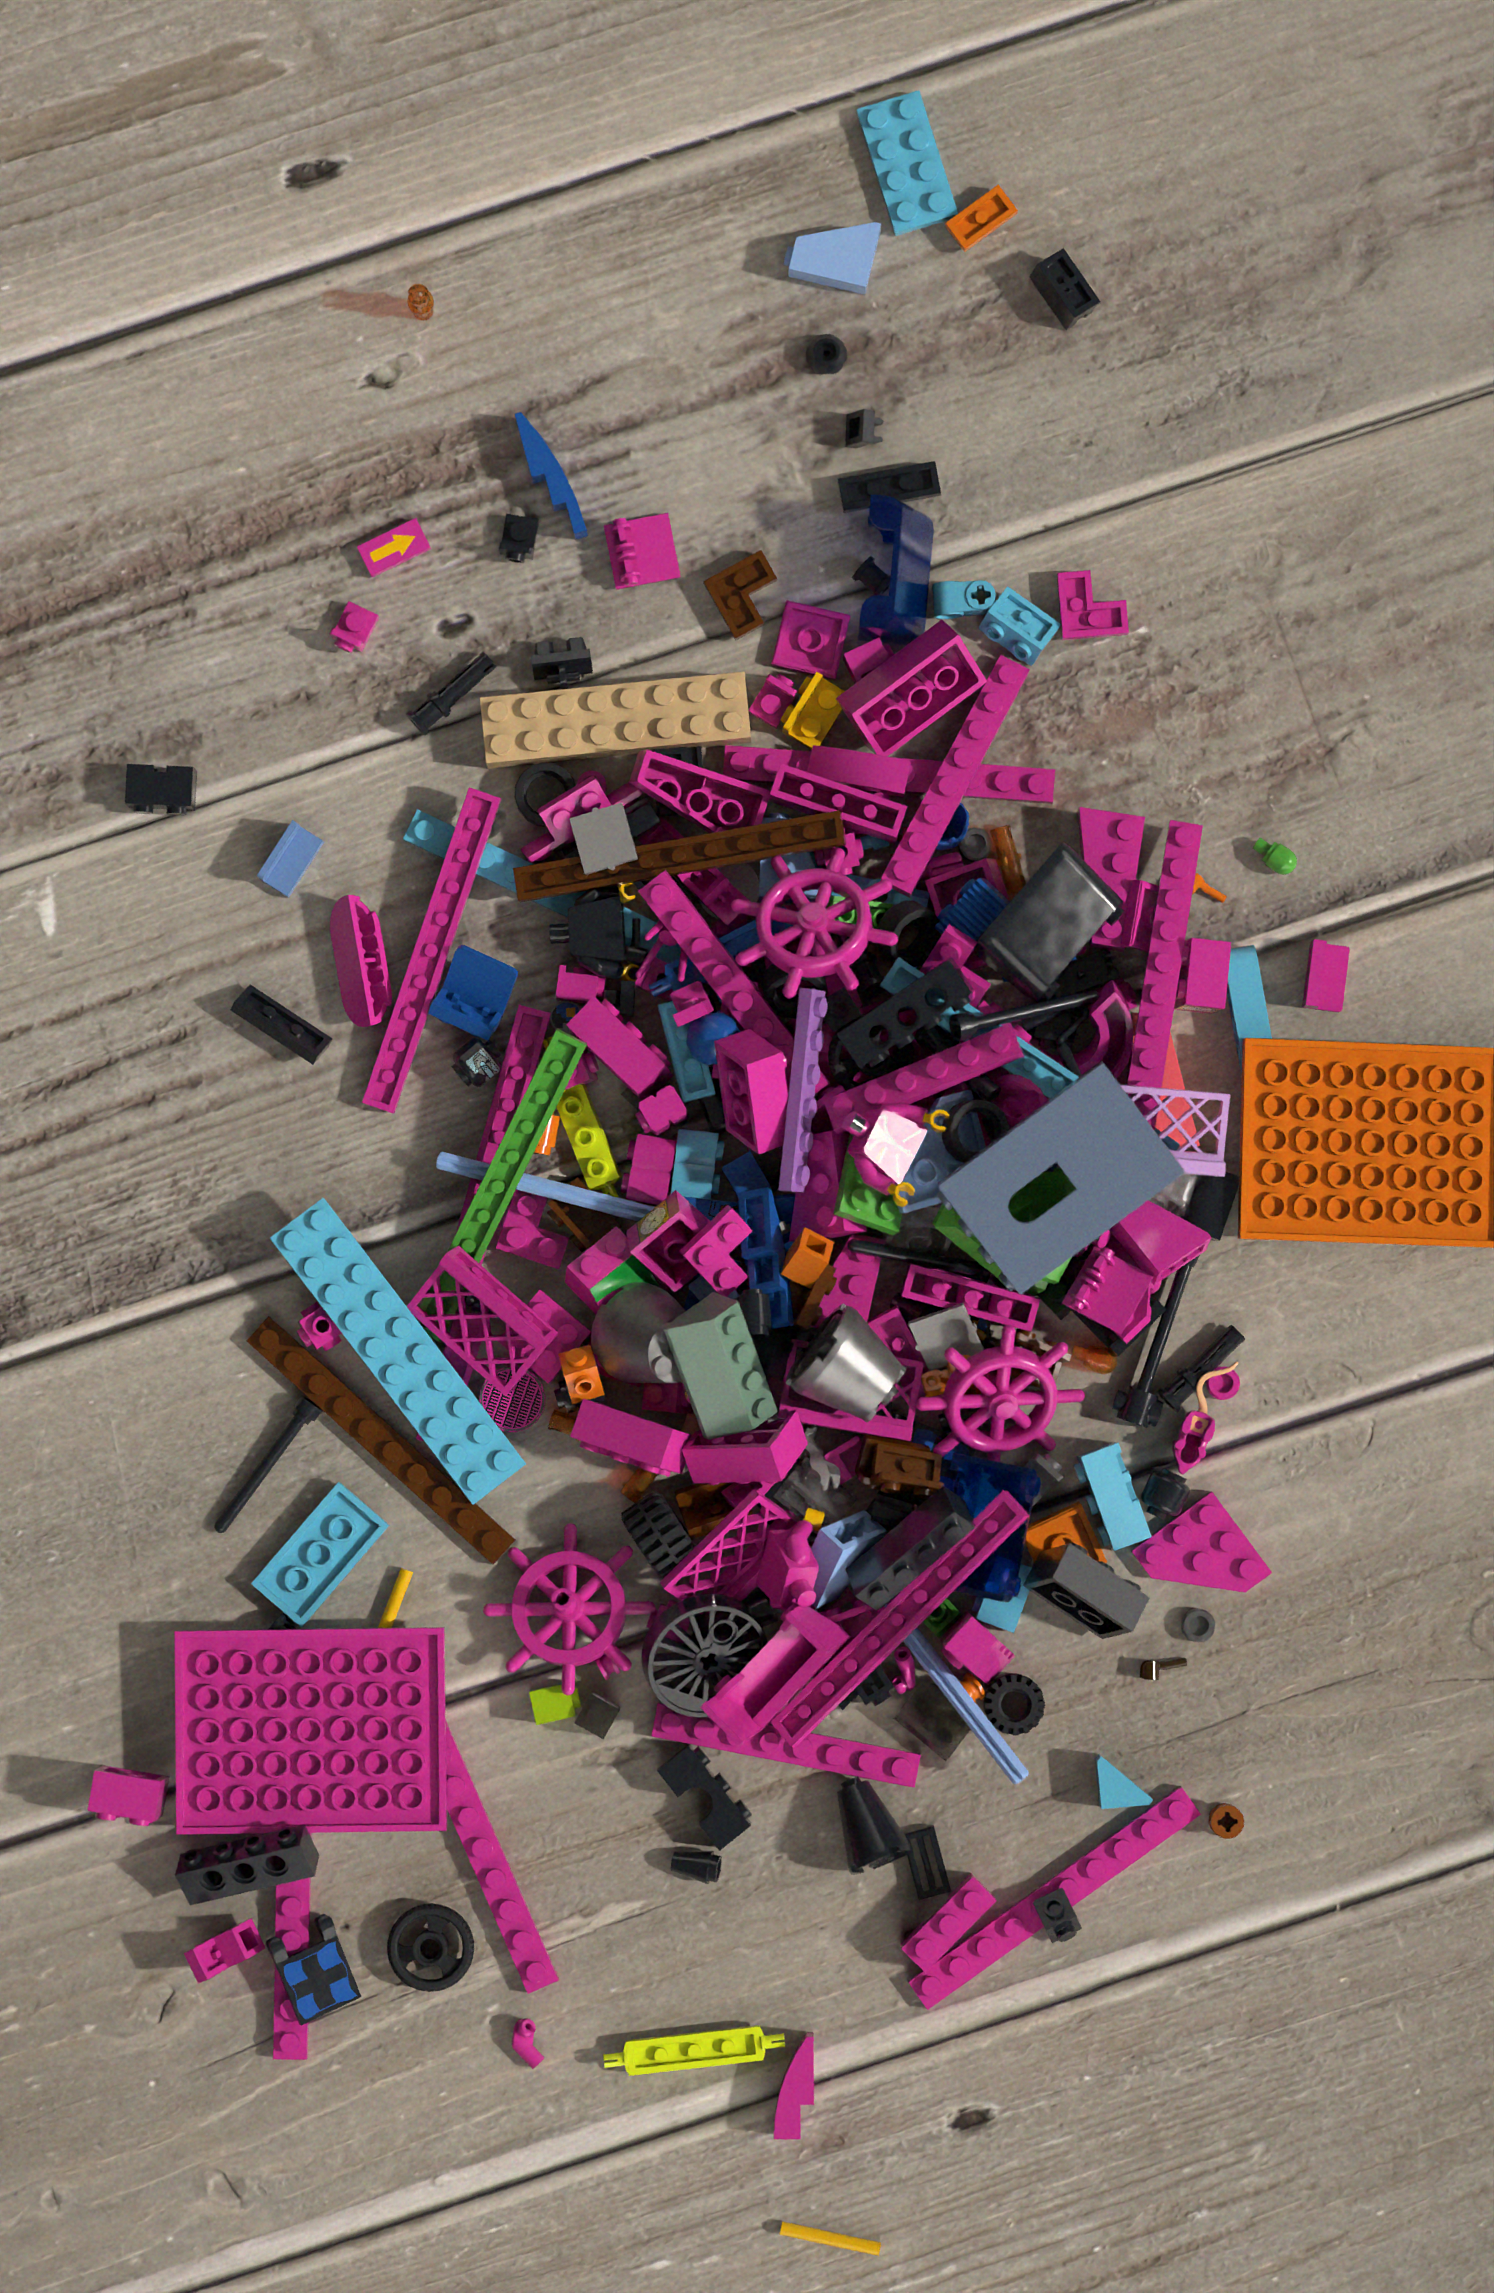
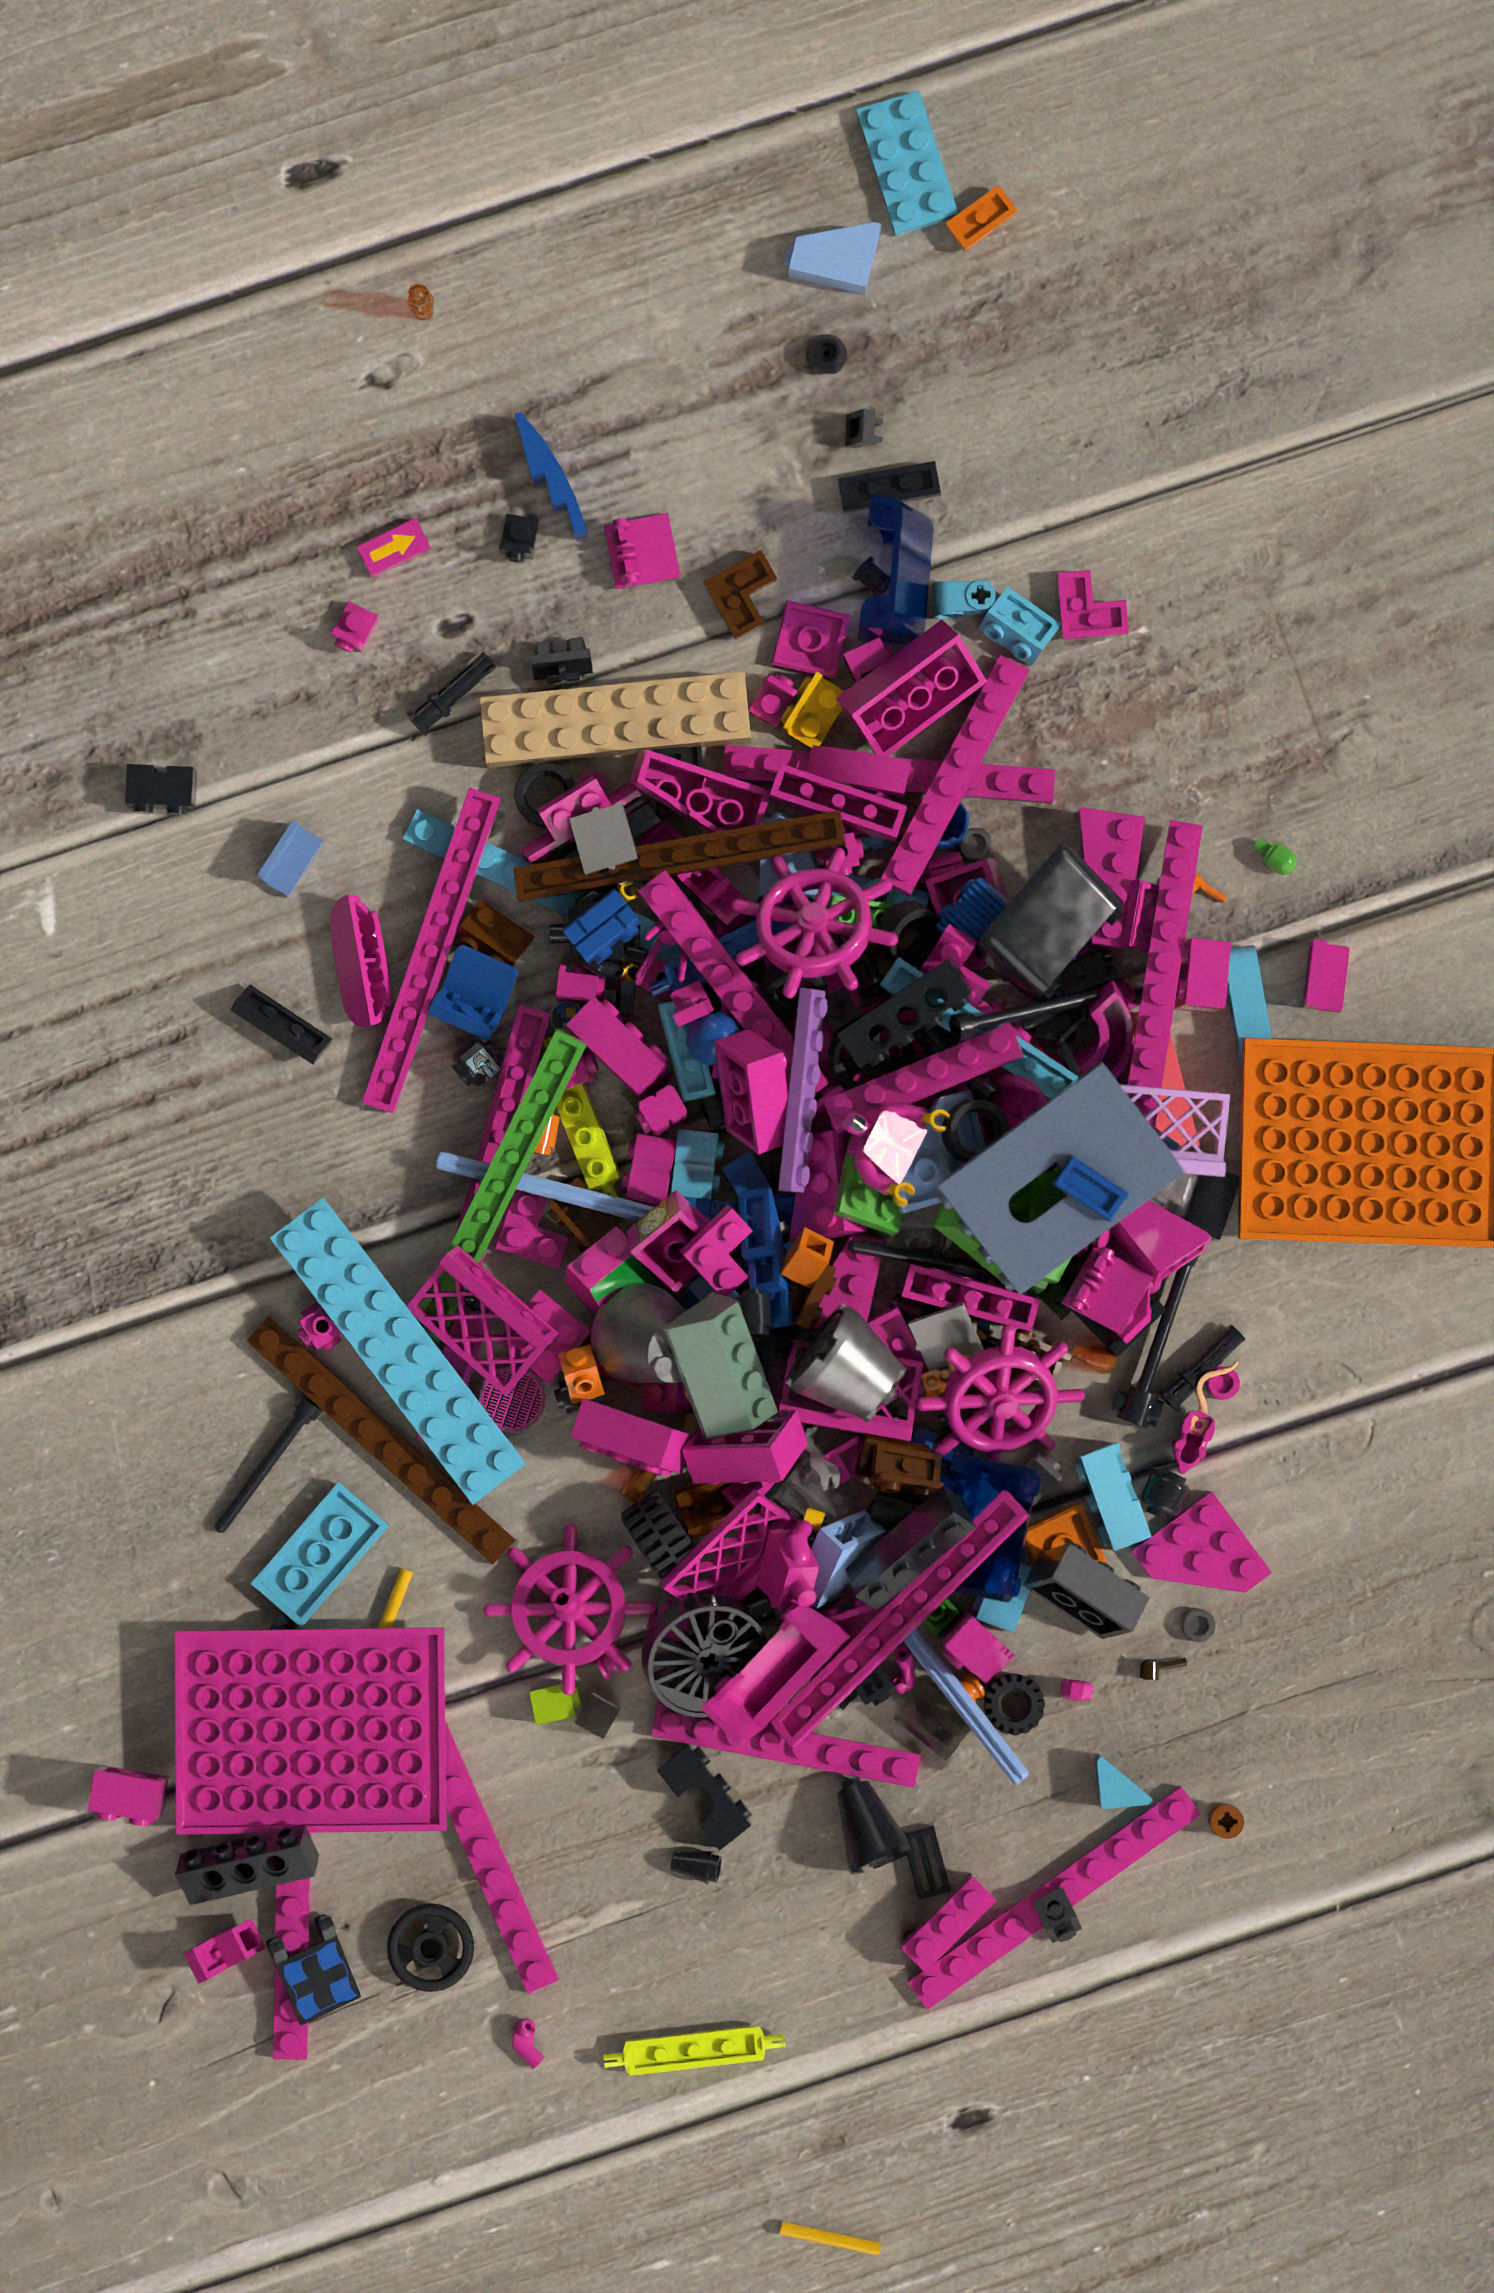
clear orange pin [548,1409,580,1442] -> none
dark pink slope [774,2032,814,2139] -> none
clear orange pin [990,825,1026,895] -> none
black hinge [1029,248,1101,330] -> none
none -> reddish brown bracket [453,900,535,967]
none -> blue brick [562,888,642,964]
none -> blue tile [1053,1155,1129,1222]
none -> dark pink tile [1060,1679,1093,1702]

